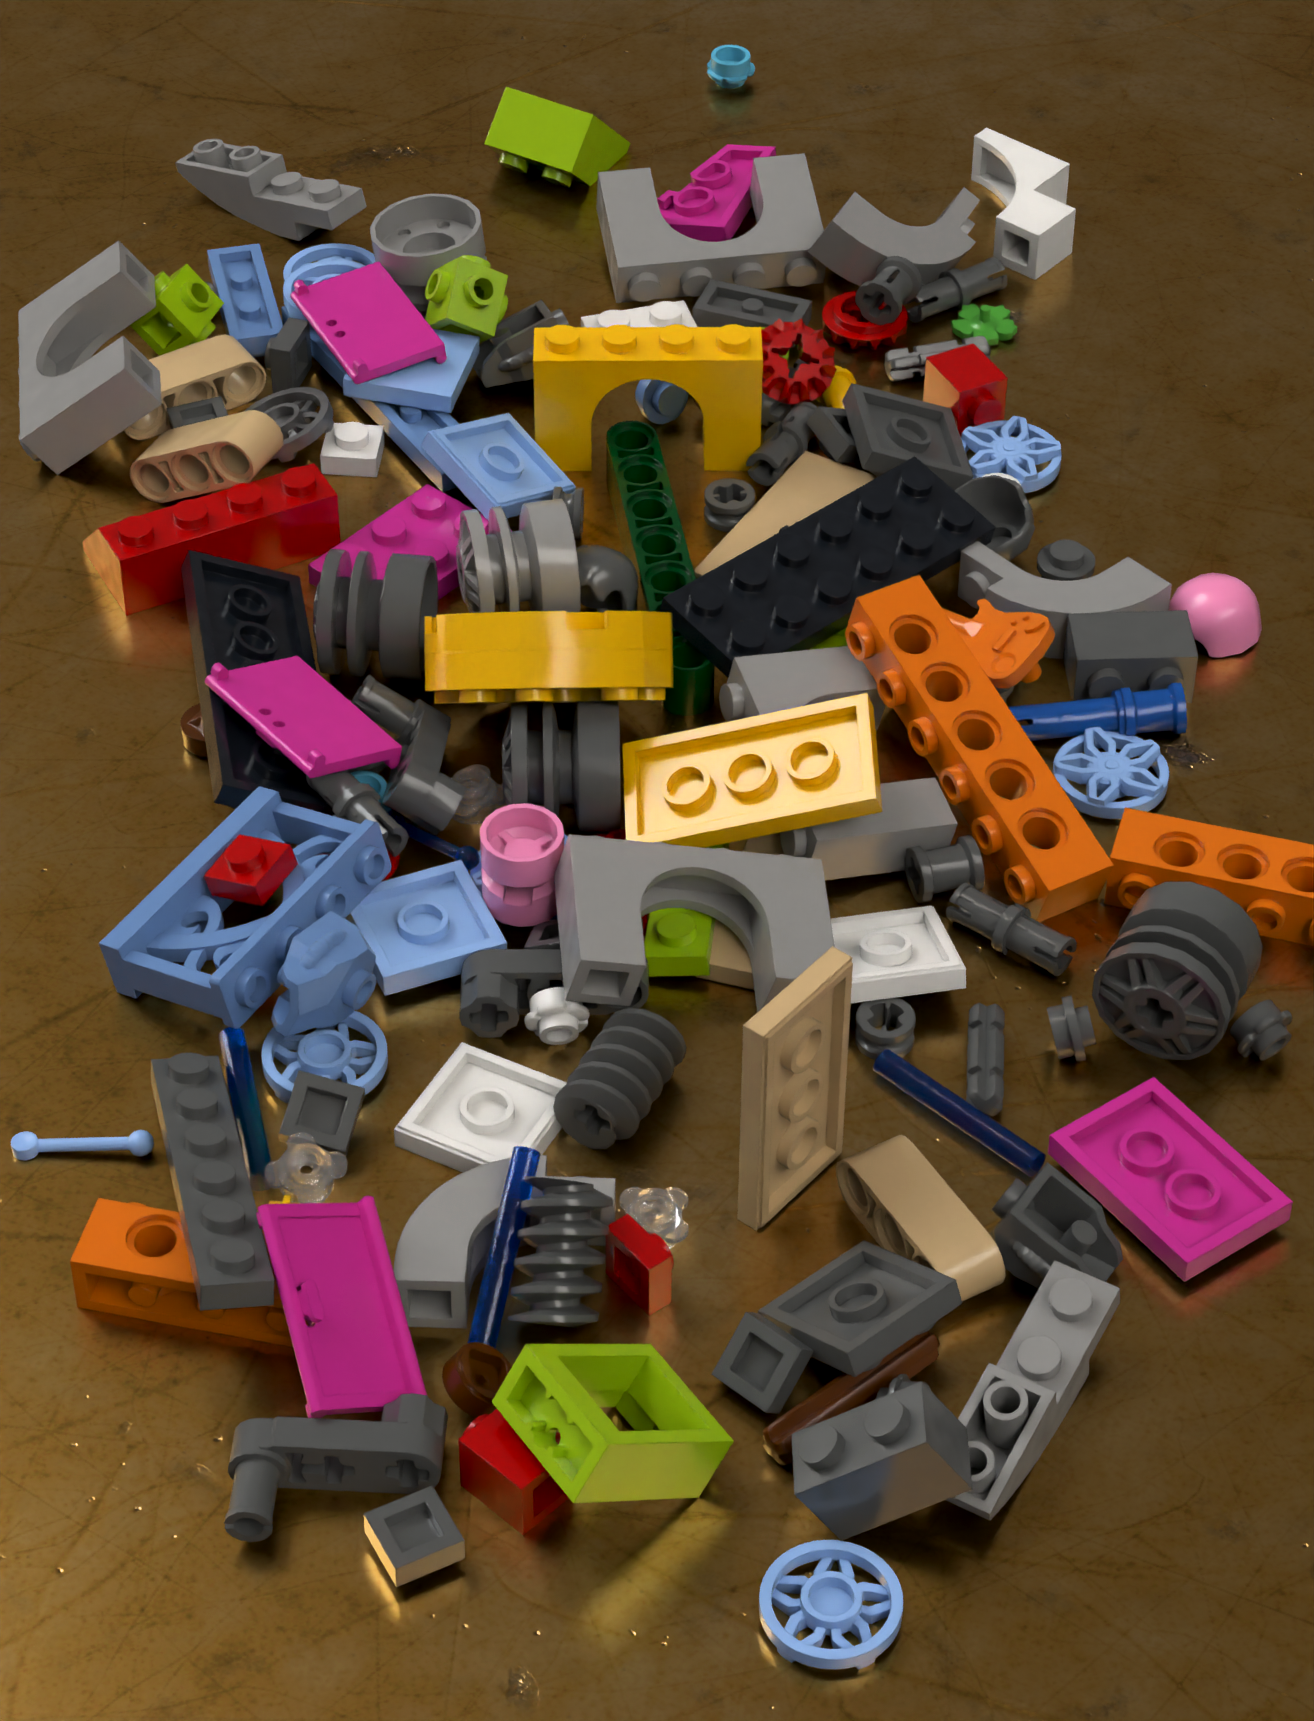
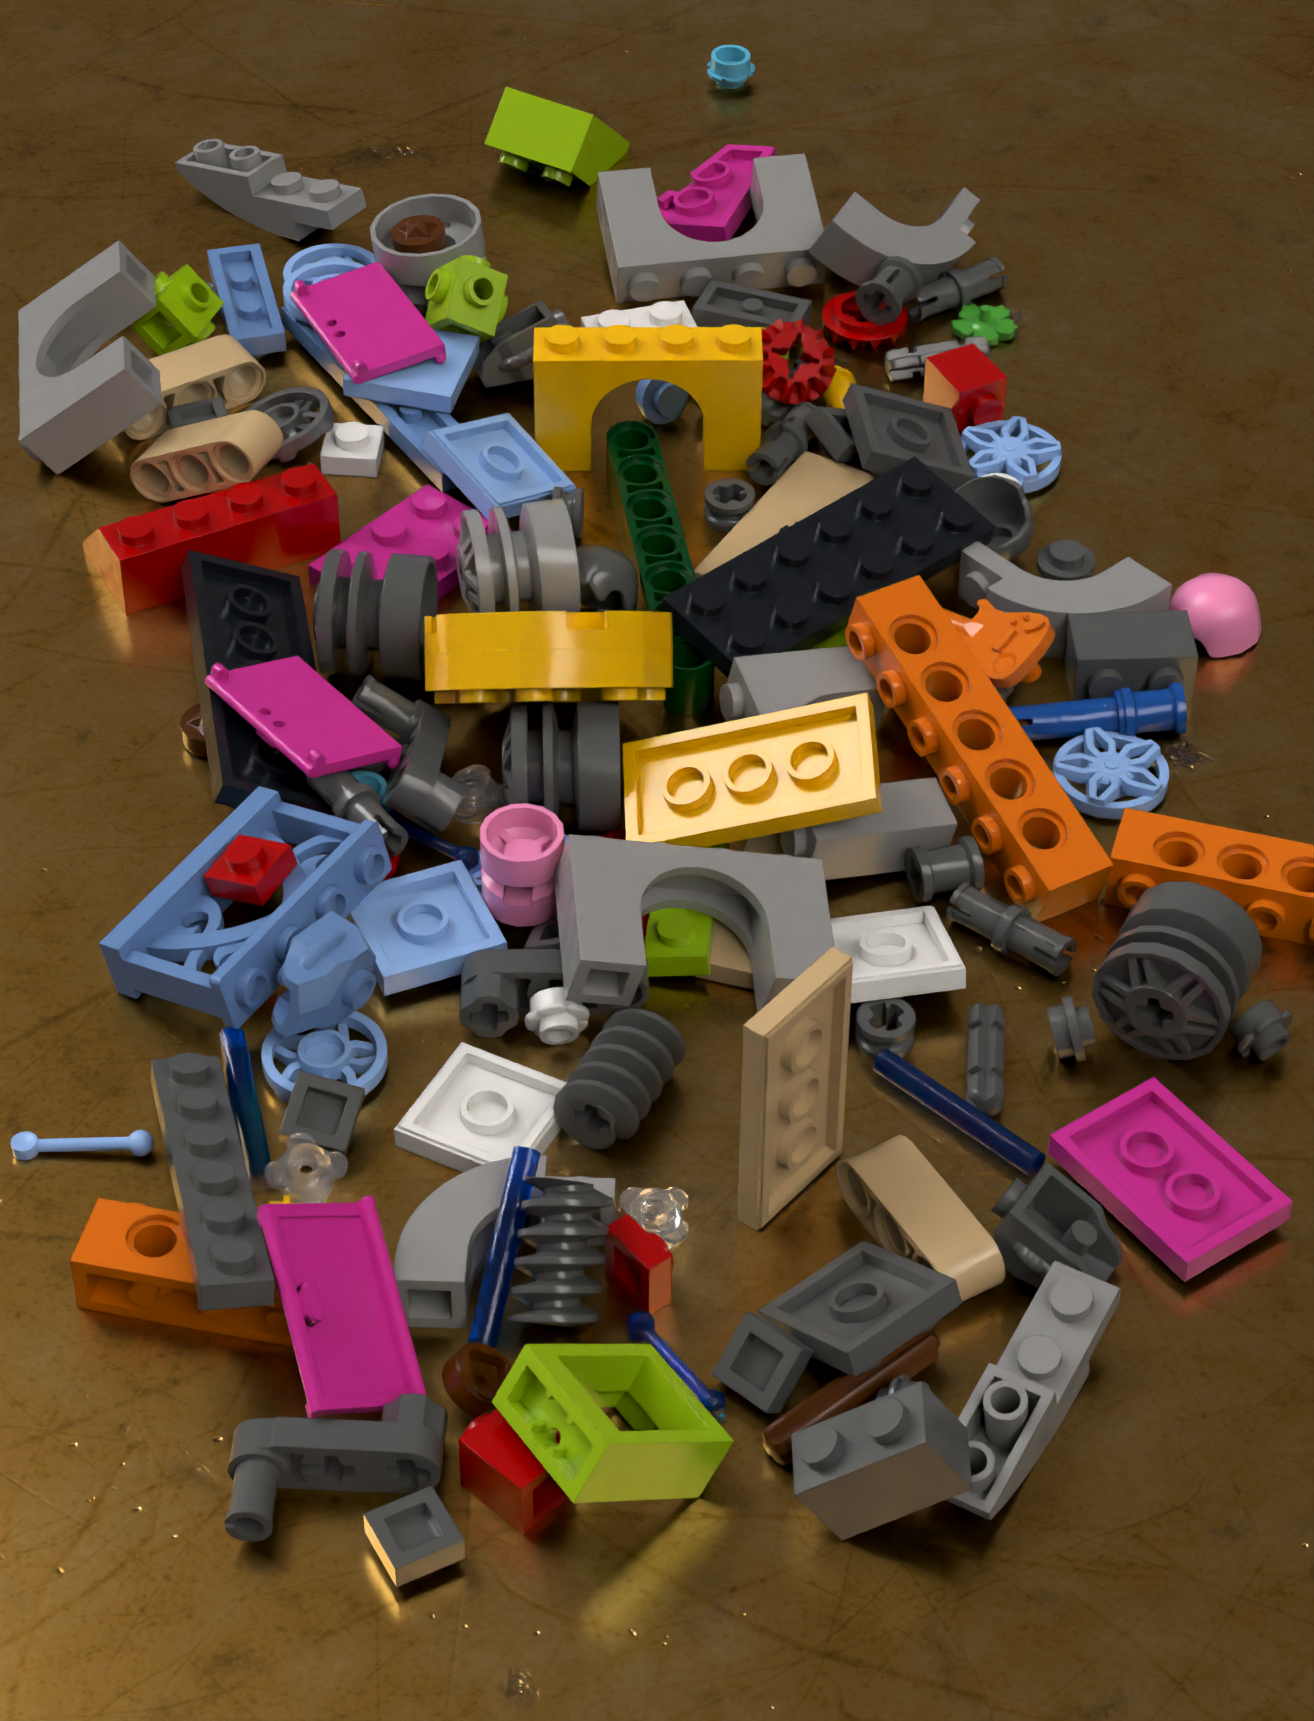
dark grey plate [264,318,313,393] -> none
light blue wheel [759,1540,903,1670] -> none
white arch [971,127,1076,280] -> none
none -> reddish brown tile [391,215,447,254]
none -> clear blue hinge [627,1311,726,1417]

